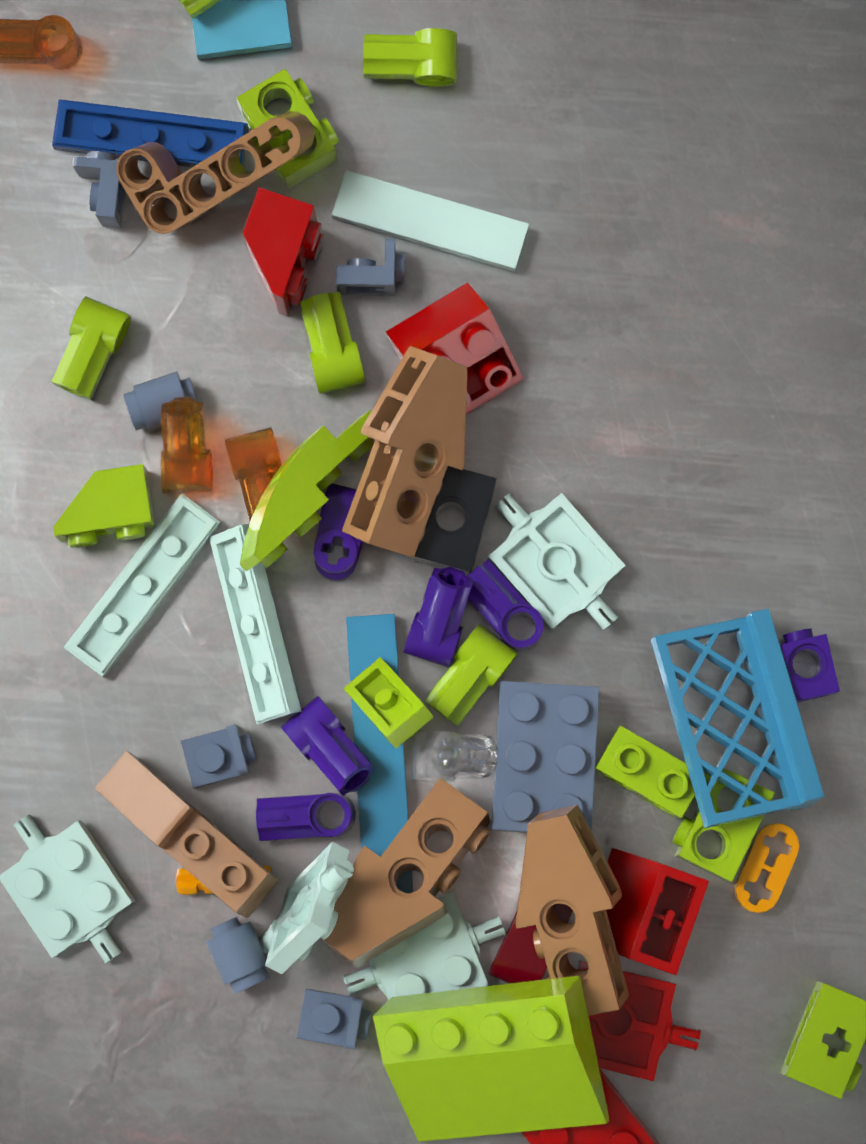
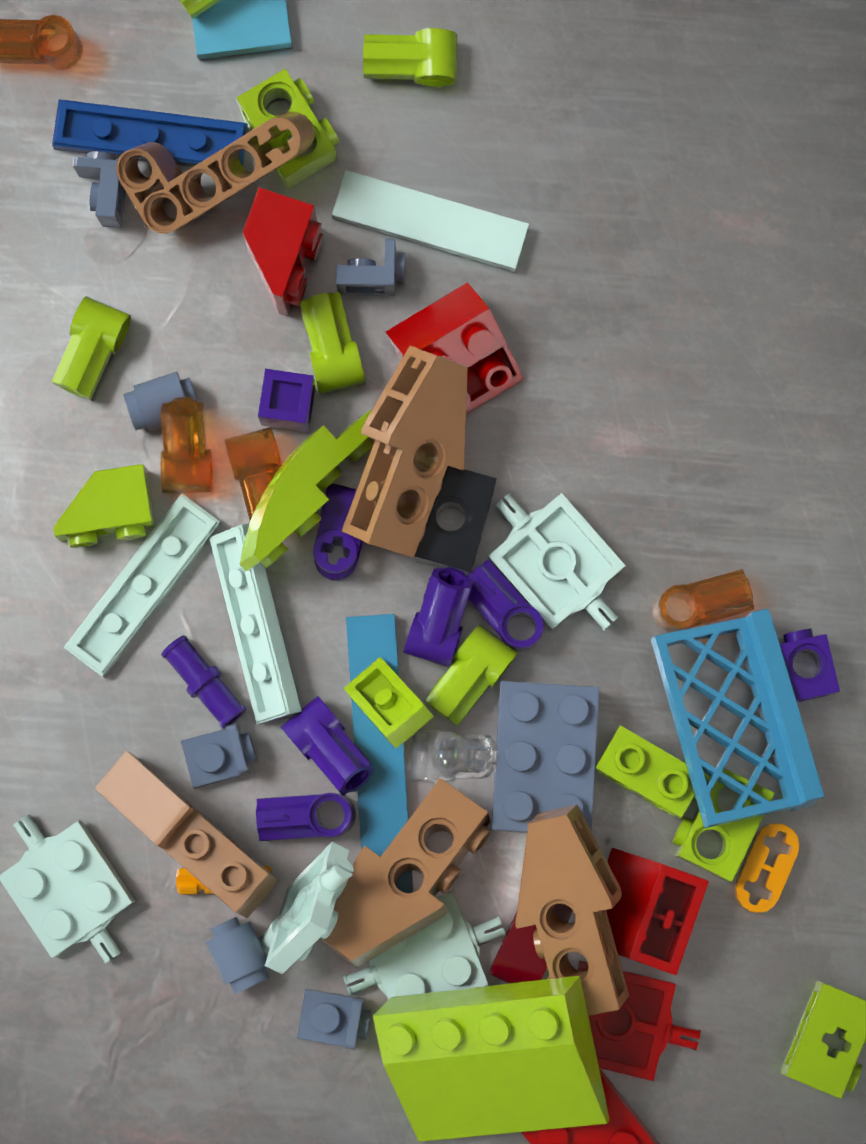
none -> dark purple pin [161,635,247,729]
none -> dark purple brick [258,368,316,433]
none -> clear orange piece [653,569,755,633]

